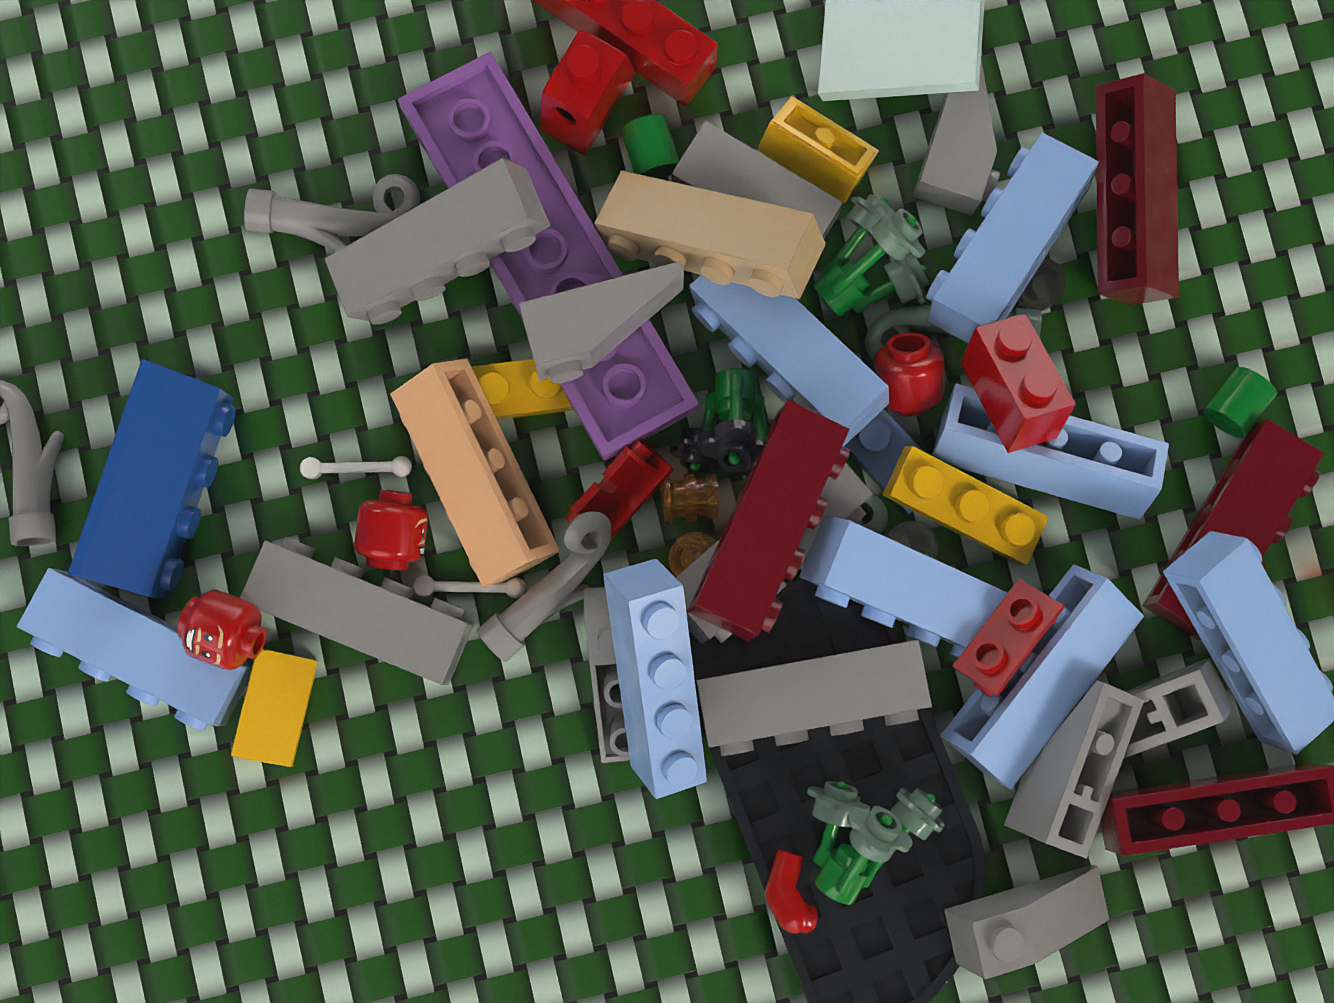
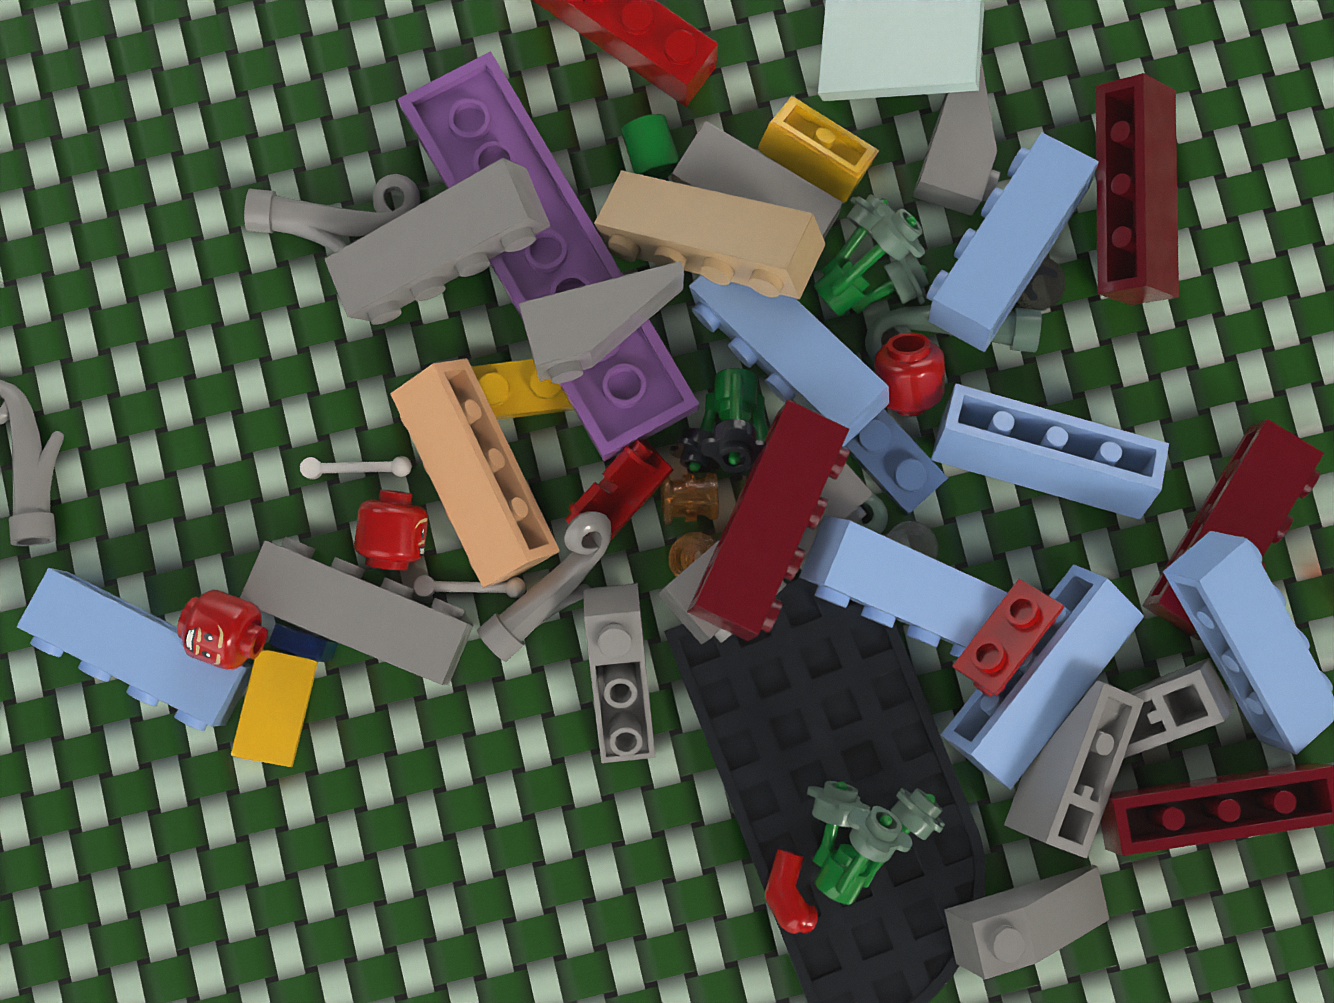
blue slope [68,359,235,600] -> none
red torso [540,29,635,156] -> none
light blue brick [603,559,707,799] -> none
light grey brick [696,640,932,756] -> none
yellow plate [882,446,1049,565] -> none
red brick [960,313,1076,453] -> none
green beam [1203,367,1277,439] -> none
none -> clear blue tile [269,624,338,662]

